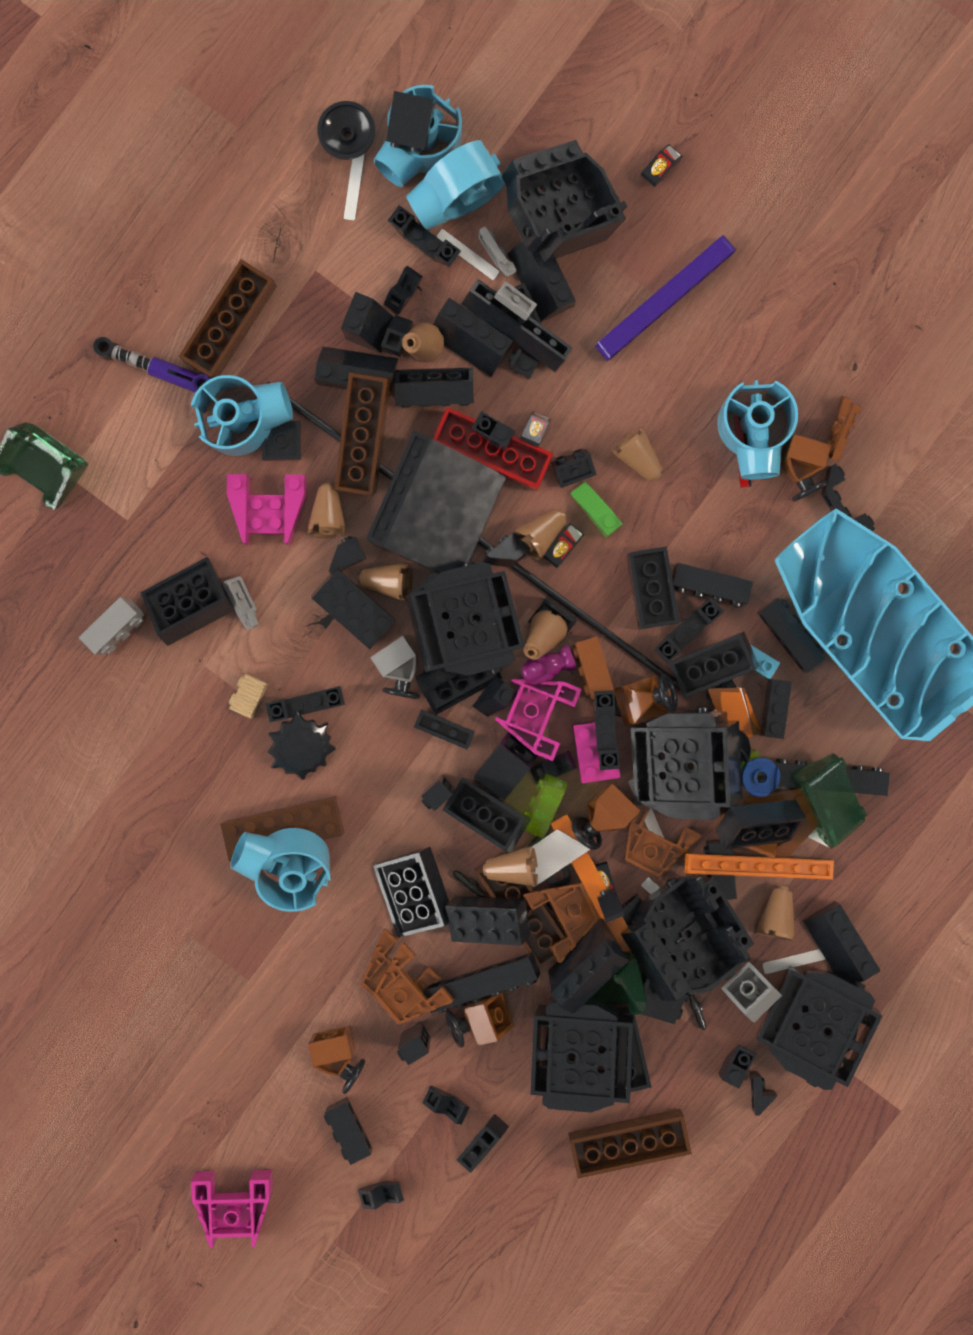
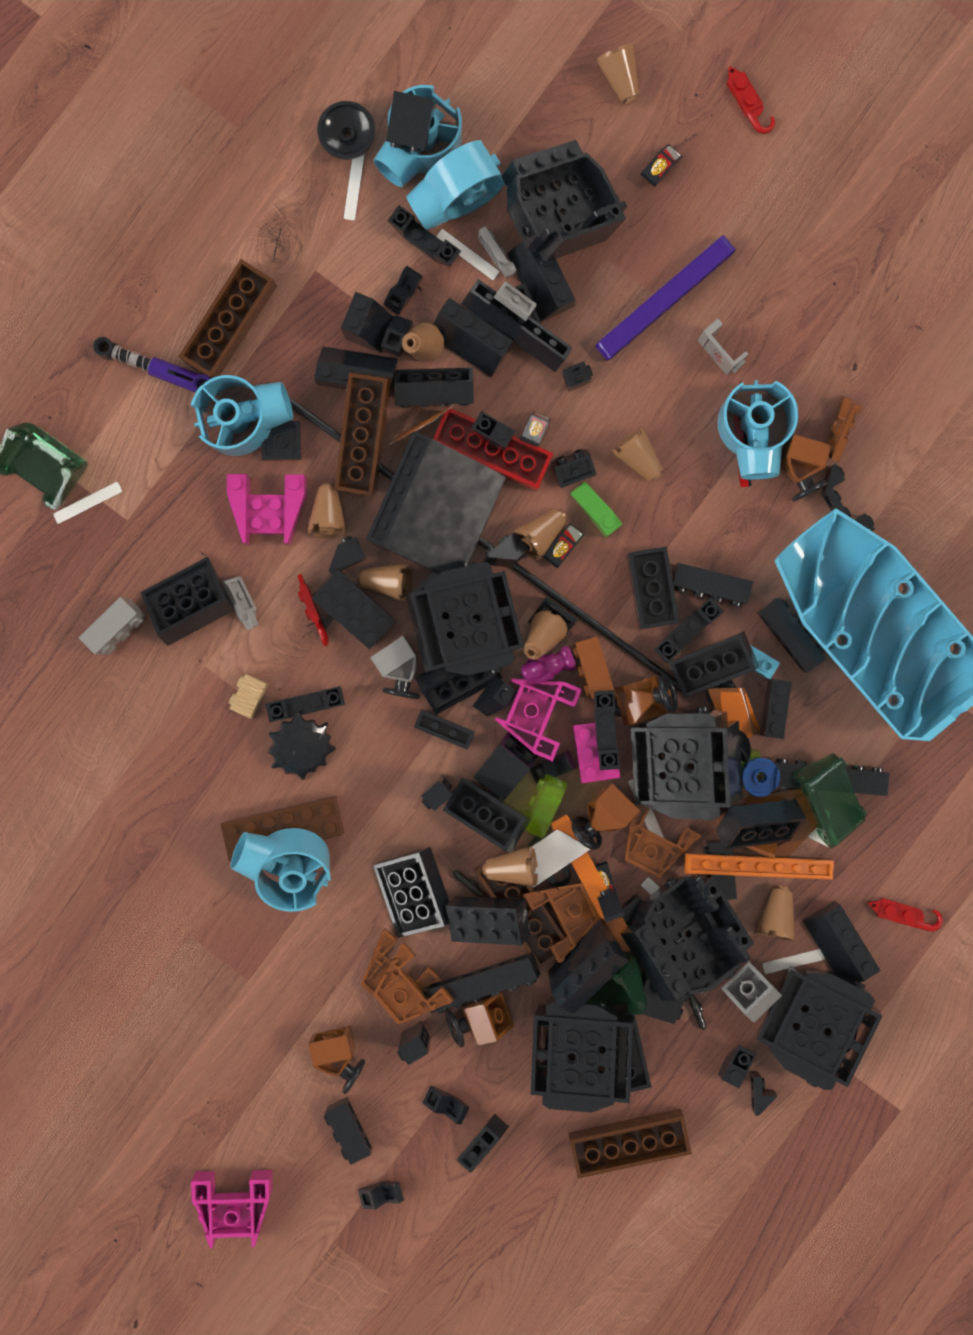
black bracket [508,348,539,380] -> none
none -> white sticker [53,482,122,524]
none -> red plate [297,574,329,647]
none -> orange sticker [389,404,455,445]
none -> black brick [562,361,593,391]
none -> medium nougat cone [597,43,639,104]
none -> light grey panel [697,319,748,375]
none -> red plate [726,66,775,134]
none -> red plate [867,897,943,932]

